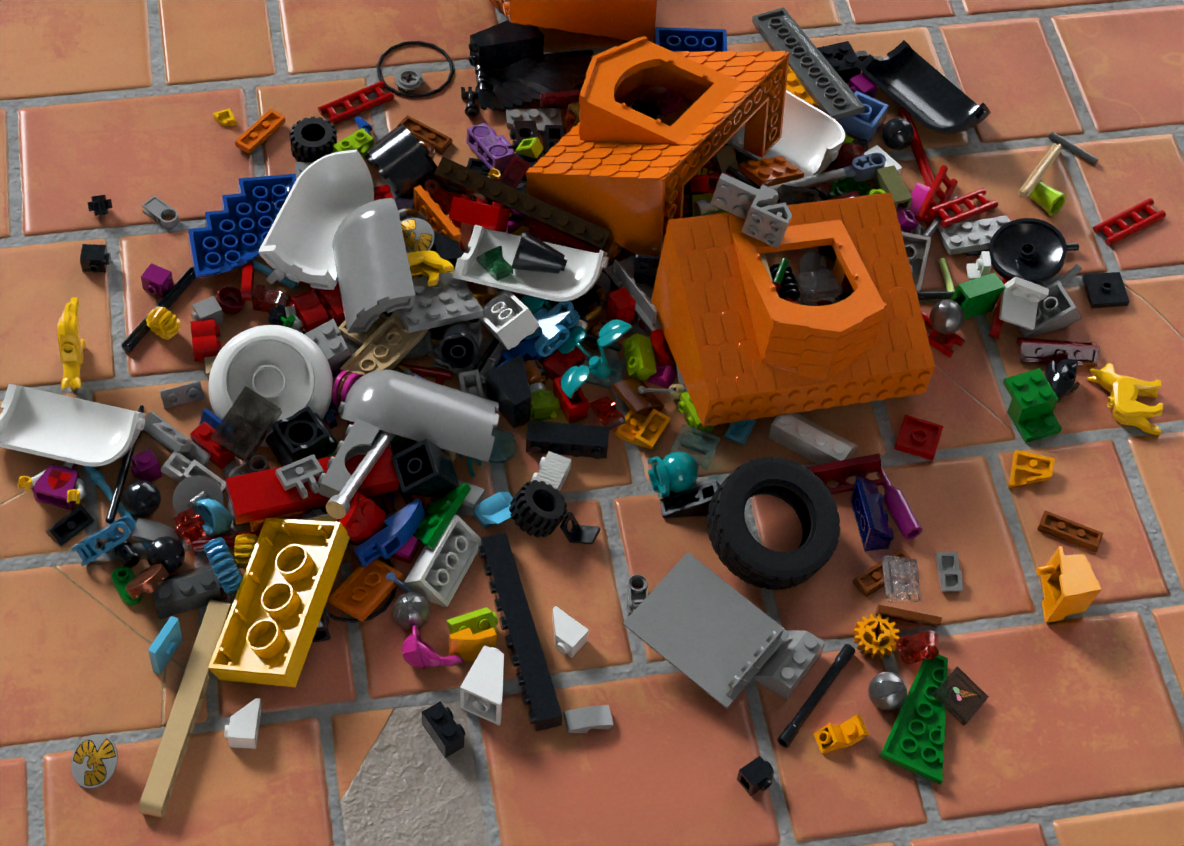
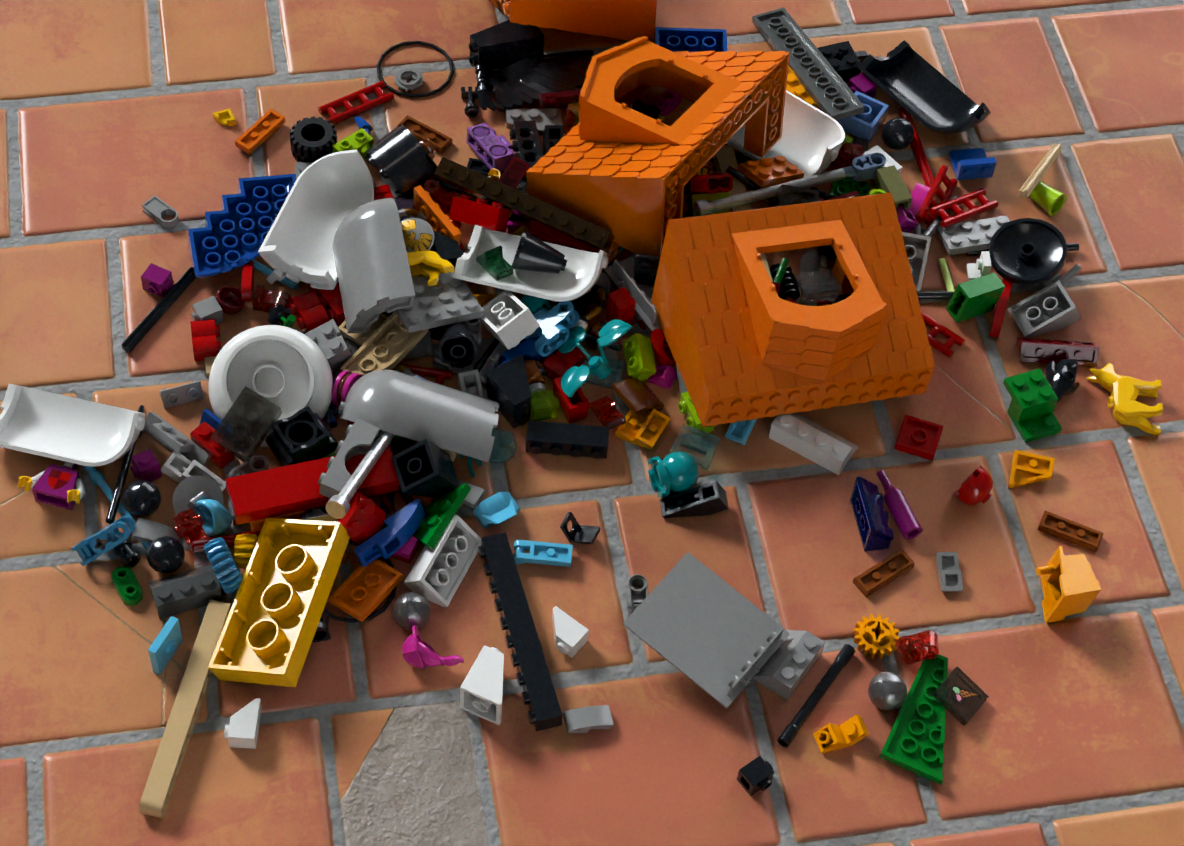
black slope [45,504,94,546] -> none
yellow animal [57,297,86,391] -> none
shield [71,734,118,789] -> none
black brick [80,244,111,273] -> none
black gear [87,195,112,216] -> none
copper tile [126,564,169,600] -> none
yellow gear [146,306,181,340] -> none
light grey hinge [275,454,324,499] -> none
light grey arm [285,306,302,331] -> none
medium blue hinge [386,572,413,592] -> none
black brick [422,701,466,758] -> none
lime brick [446,607,498,634] -> none
light orange slope [449,627,497,661] -> none
black tyre [509,480,567,538] -> none
lime slope [516,137,543,159] -> none
white brick [531,451,572,492] -> none
hinge [638,384,685,400] -> none
black tyre [707,457,840,590] -> none
light grey piece [710,173,792,248] -> none
dark red fence [806,453,885,494] -> none
dark orange tile [875,605,942,628] -> none
clear plate [882,555,921,603] -> none
flat silver piece [930,300,965,334] -> none
white bracket [999,276,1049,331] -> none
dark grey bar [1049,132,1099,165] -> none
black plate [1082,272,1130,308] -> none
red bar [1093,198,1166,246] -> none
none -> medium azure plate [513,540,573,567]
none -> blue bracket [949,148,997,180]
none -> red cylinder [953,465,993,506]

